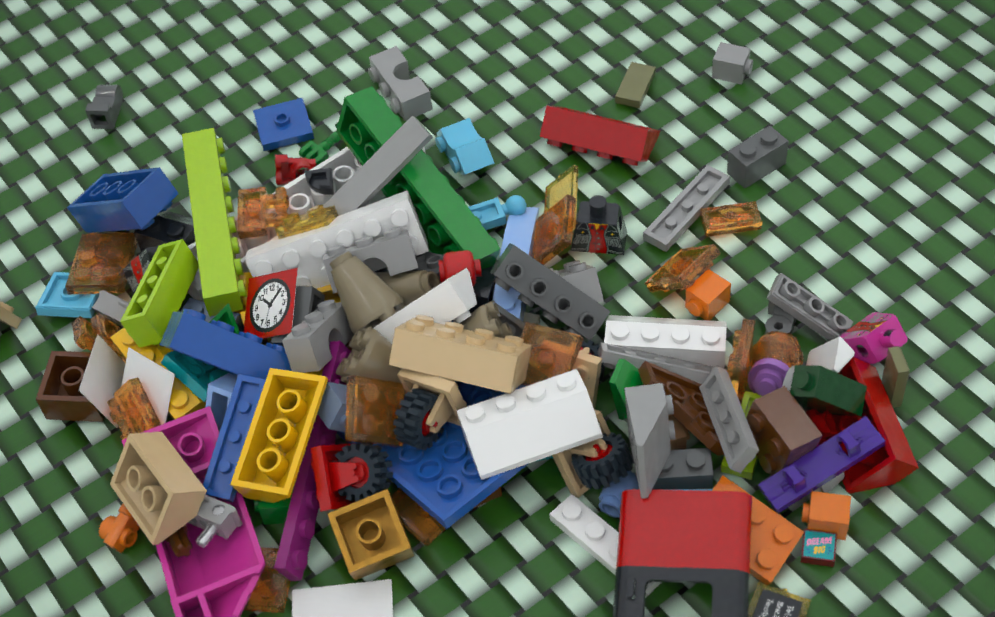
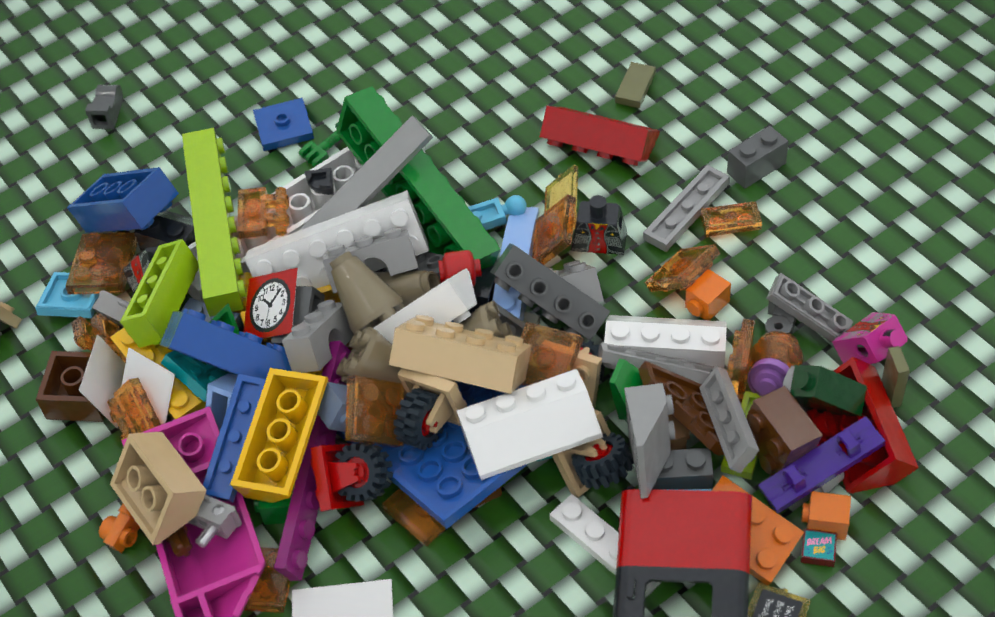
red plate [275,154,316,185] -> none
clear yellow plate [275,205,339,239] -> none
pearl gold brick [327,489,415,581] -> none
light grey arch [368,46,433,121] -> none
medium azure brick [435,118,494,175] -> none
medium blue brick [598,471,639,518] -> none
light grey brick [712,42,753,85] -> none
white slope [806,337,855,373] -> none

